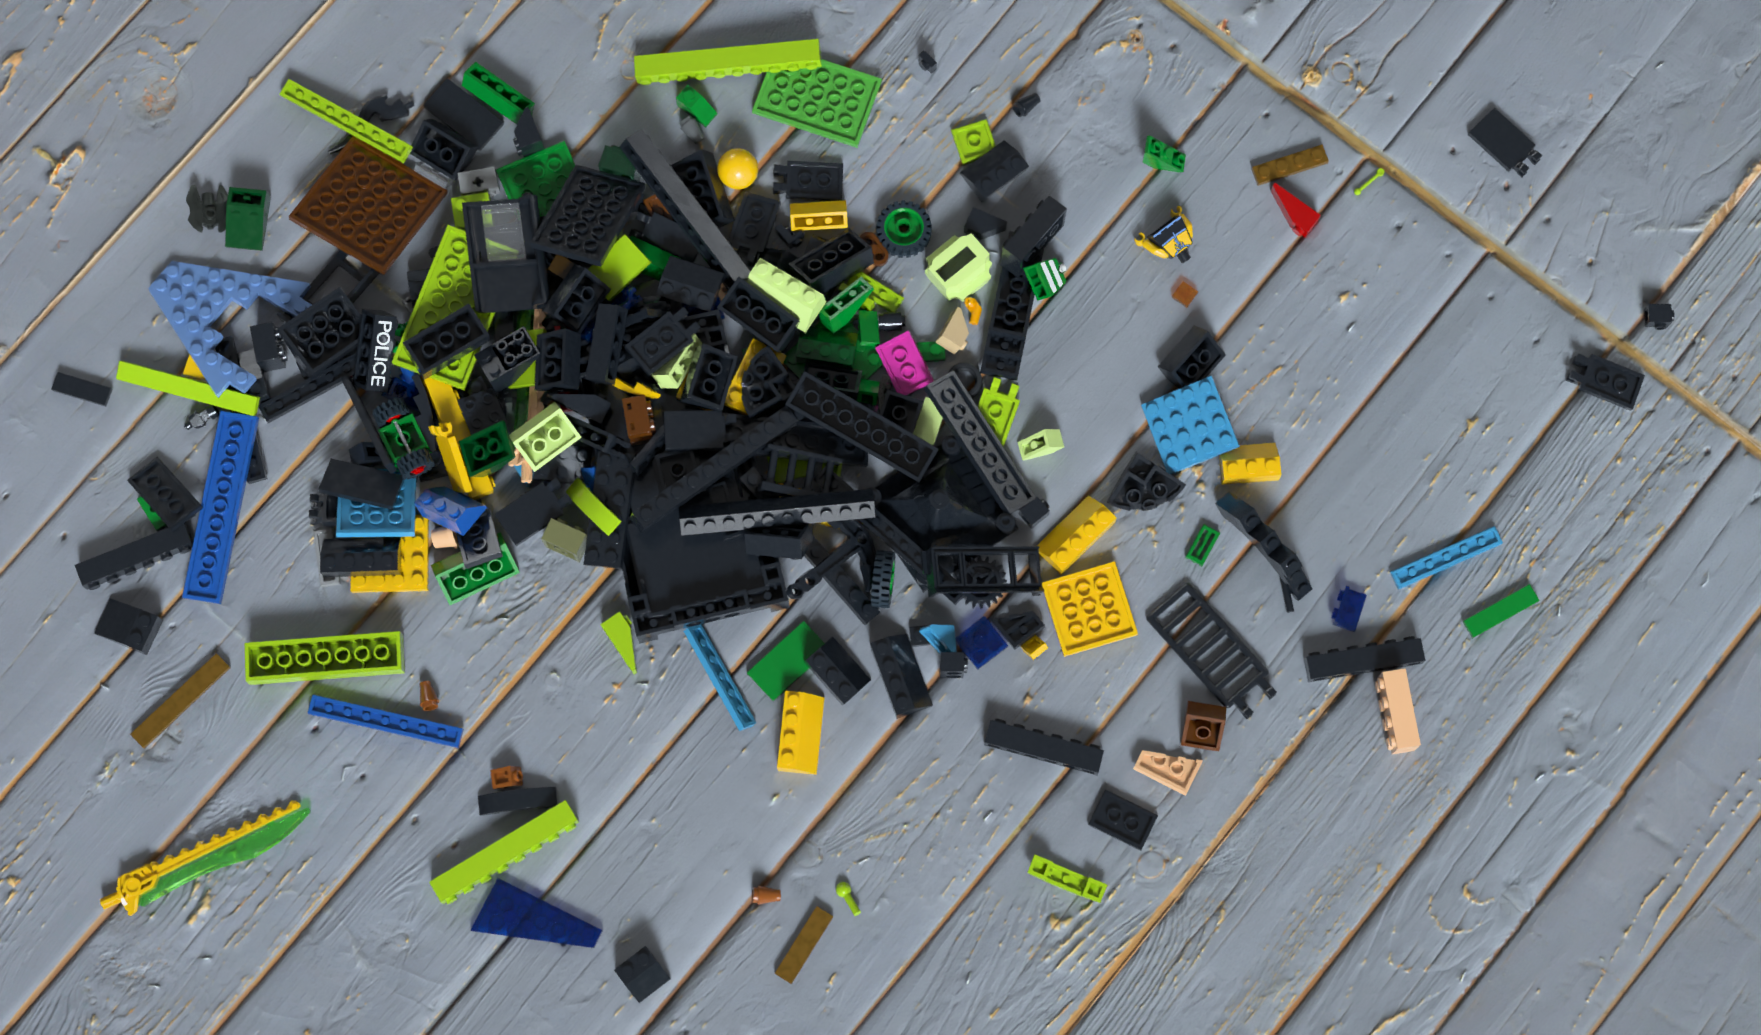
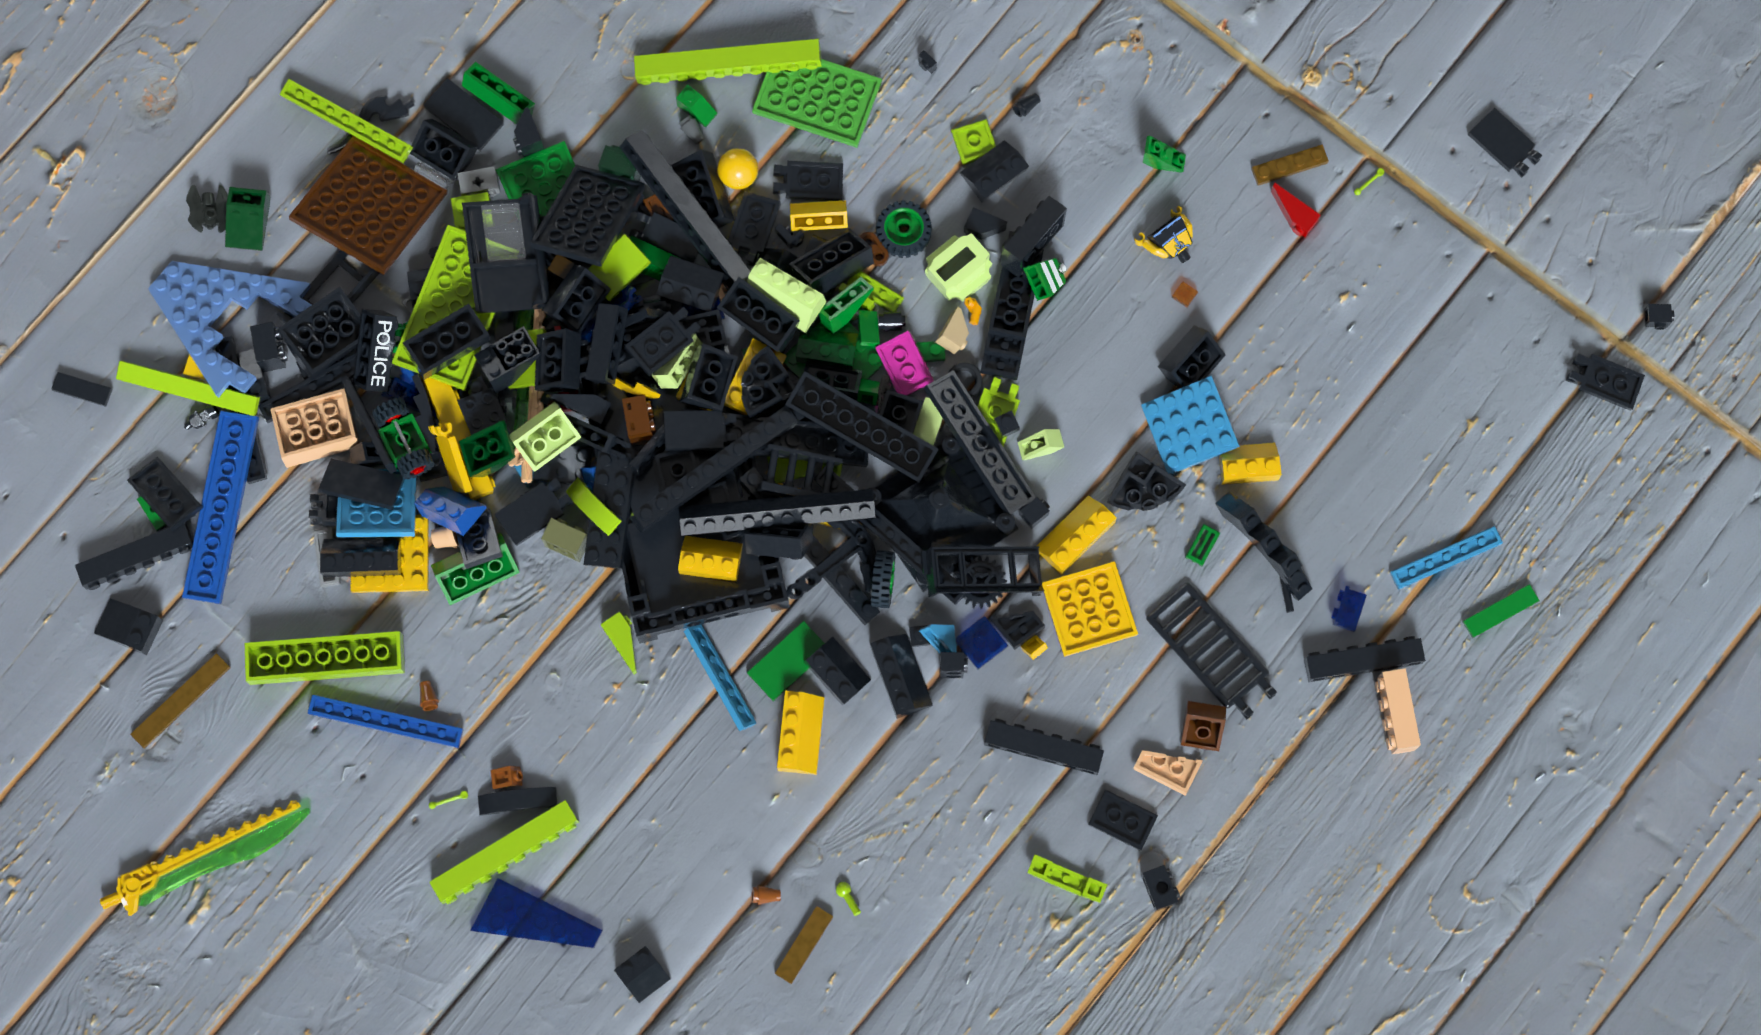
none -> light nougat slope [271,388,360,468]
none -> lime hinge [429,791,468,809]
none -> yellow slope [678,536,743,582]
none -> black brick [994,410,1020,439]
none -> black brick [1141,865,1180,912]

